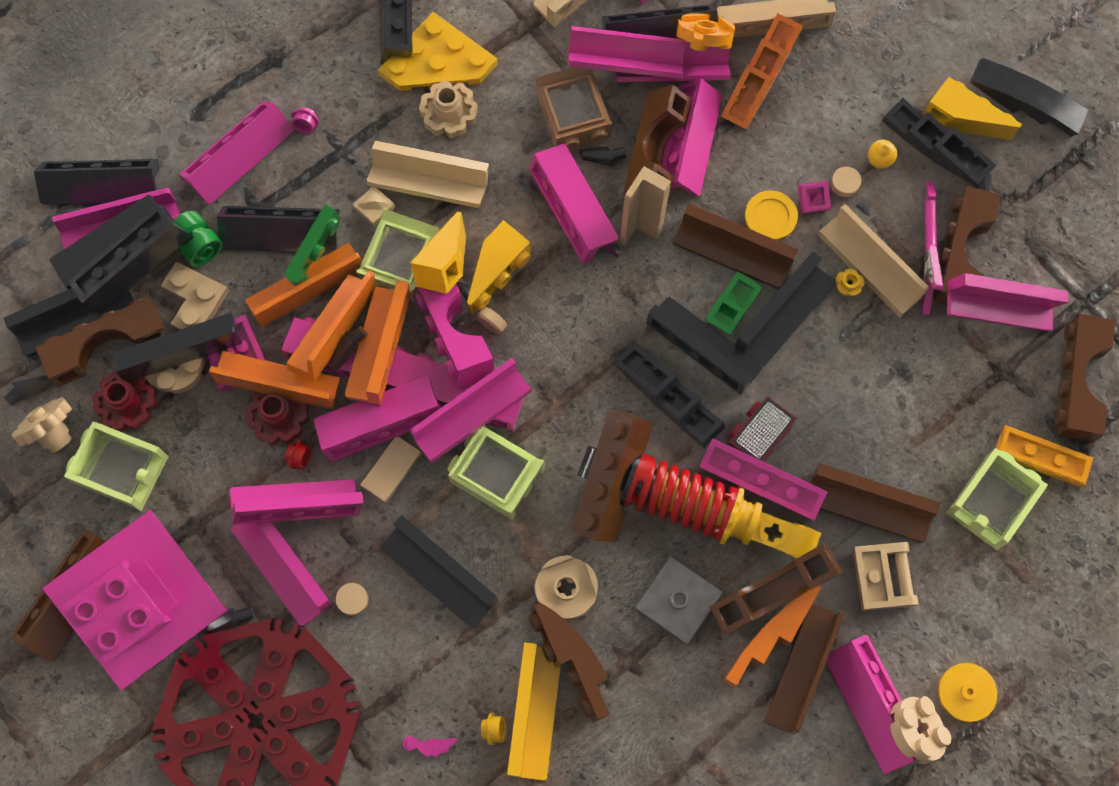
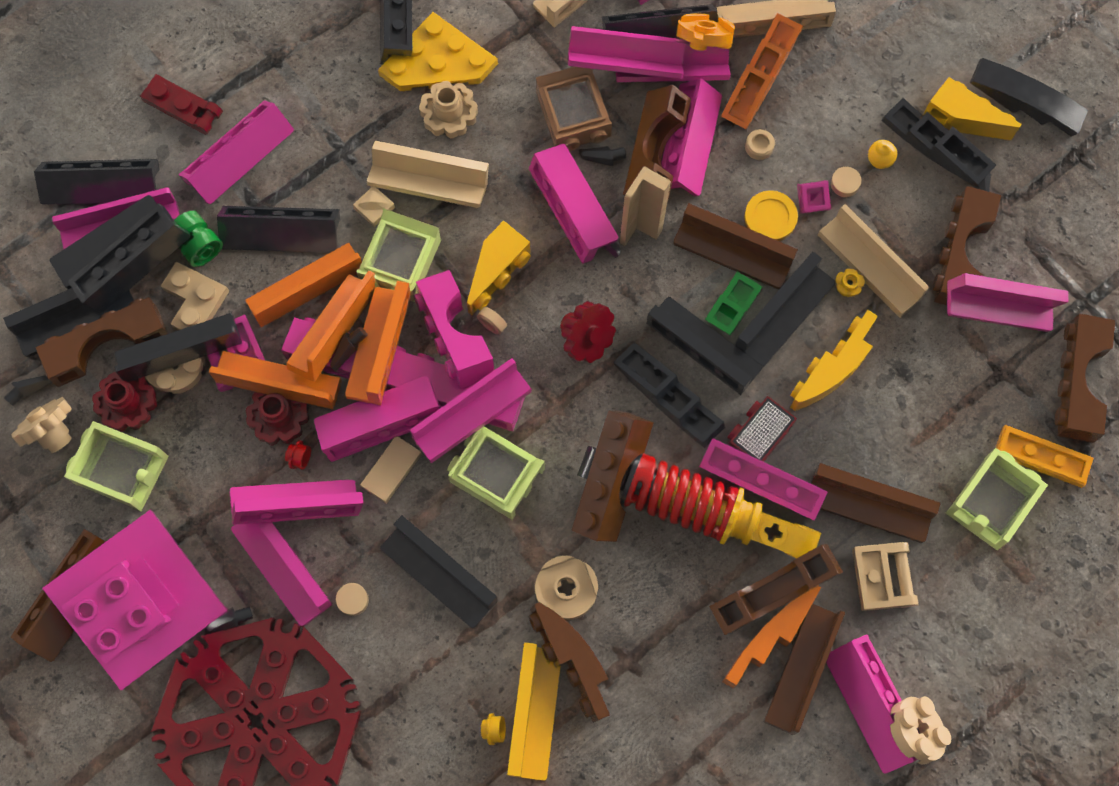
green plate [285,204,340,286] -> none
dark pink plate [291,108,319,134] -> none
dark pink piece [402,736,457,758] -> none
yellow slope [410,211,466,294] -> none
flat silver plate [635,556,723,645] -> none
dark pink piece [921,182,943,316] -> none
yellow piece [937,663,997,722] -> none
none -> dark red plate [140,74,223,135]
none -> dark red plant [560,301,616,363]
none -> tan tile [745,129,775,160]
none -> yellow slope [790,310,878,411]

